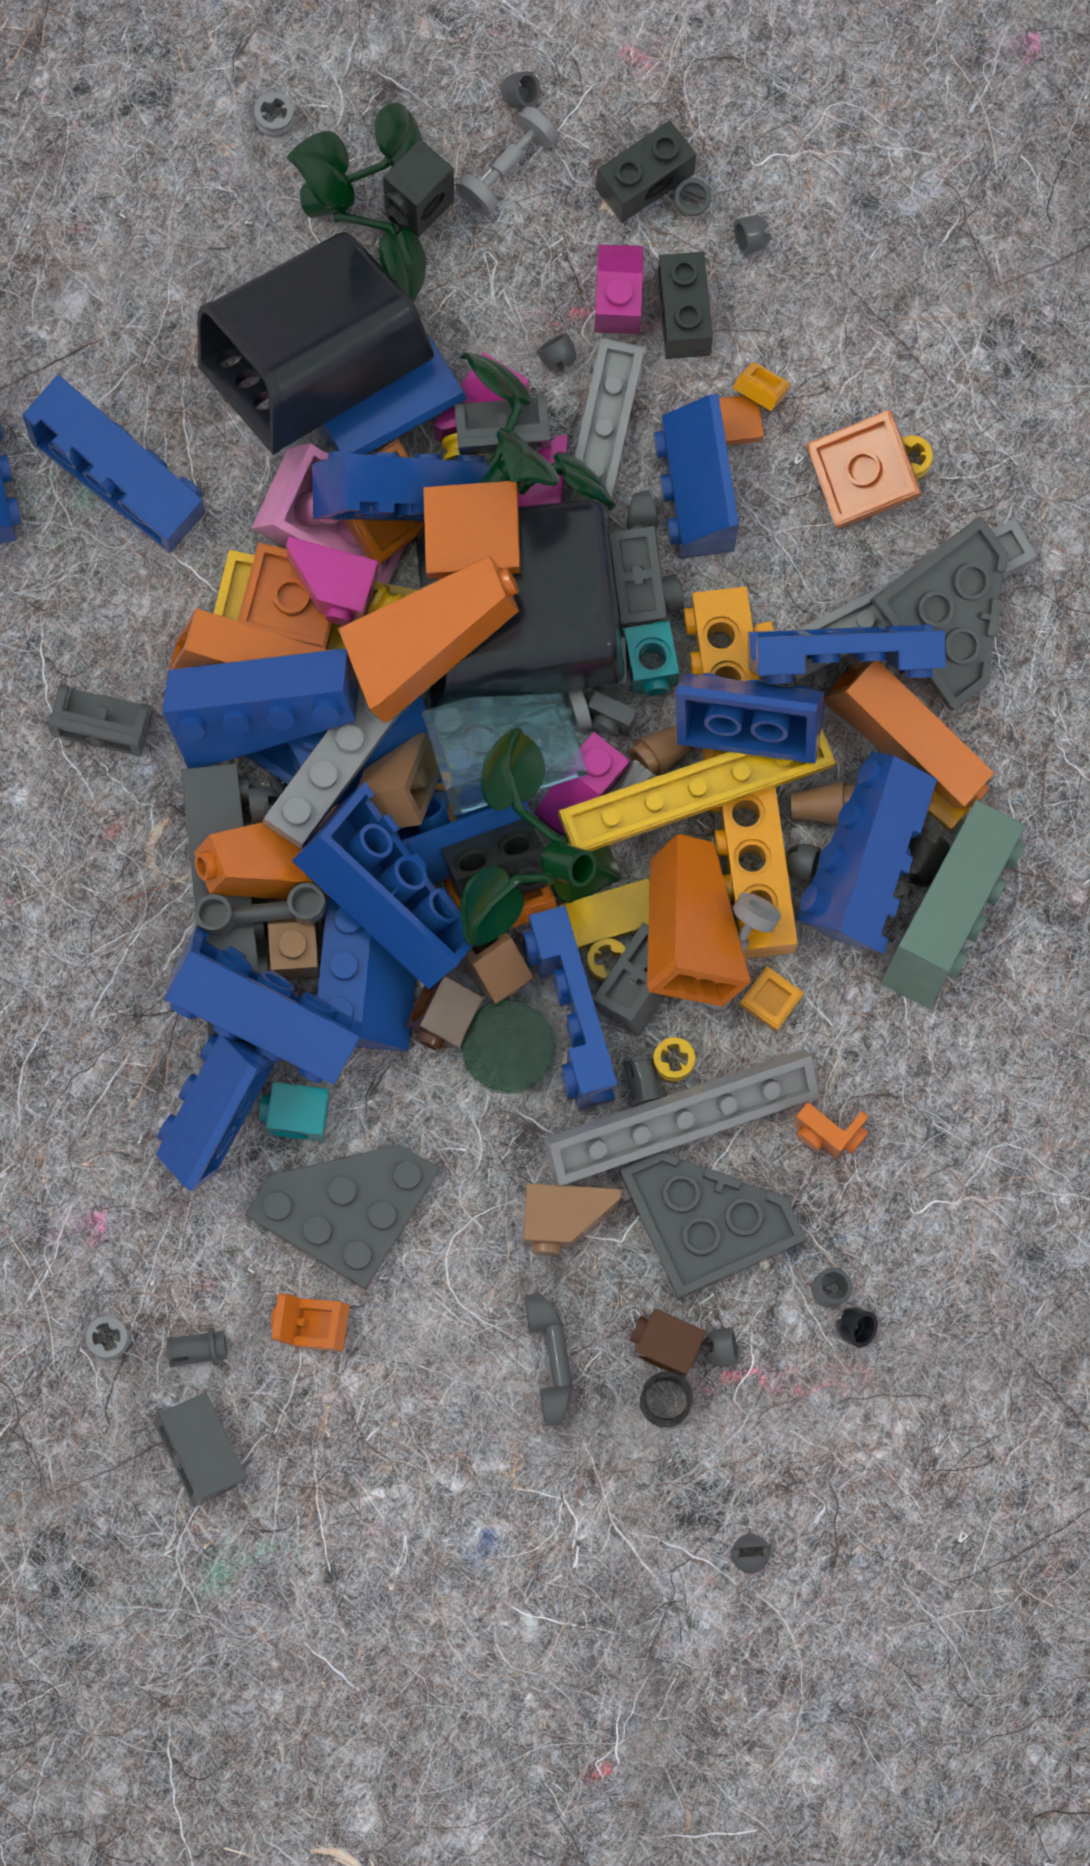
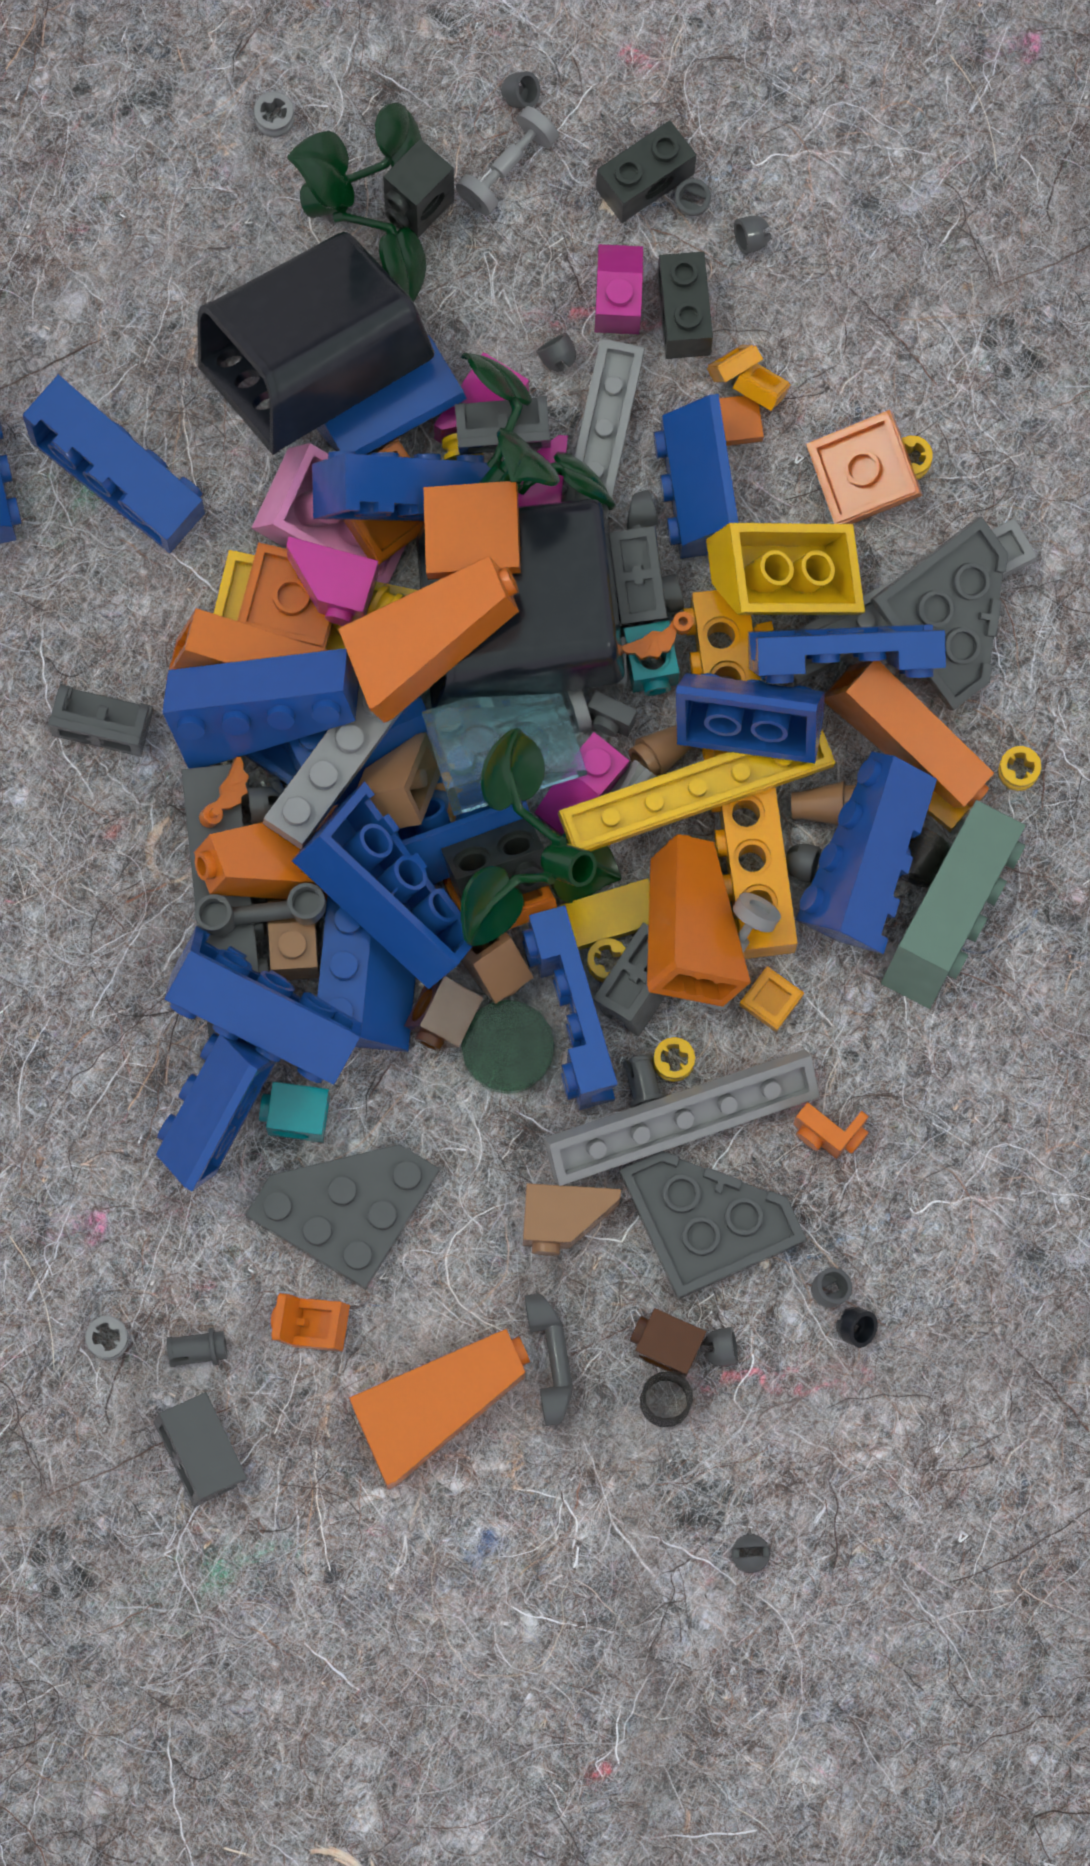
none -> orange piece [199,757,249,828]
none -> orange slope [349,1329,530,1489]
none -> orange piece [622,611,693,661]
none -> light orange tile [706,344,763,382]
none -> yellow slope [706,523,865,615]
none -> yellow bush [998,746,1042,791]

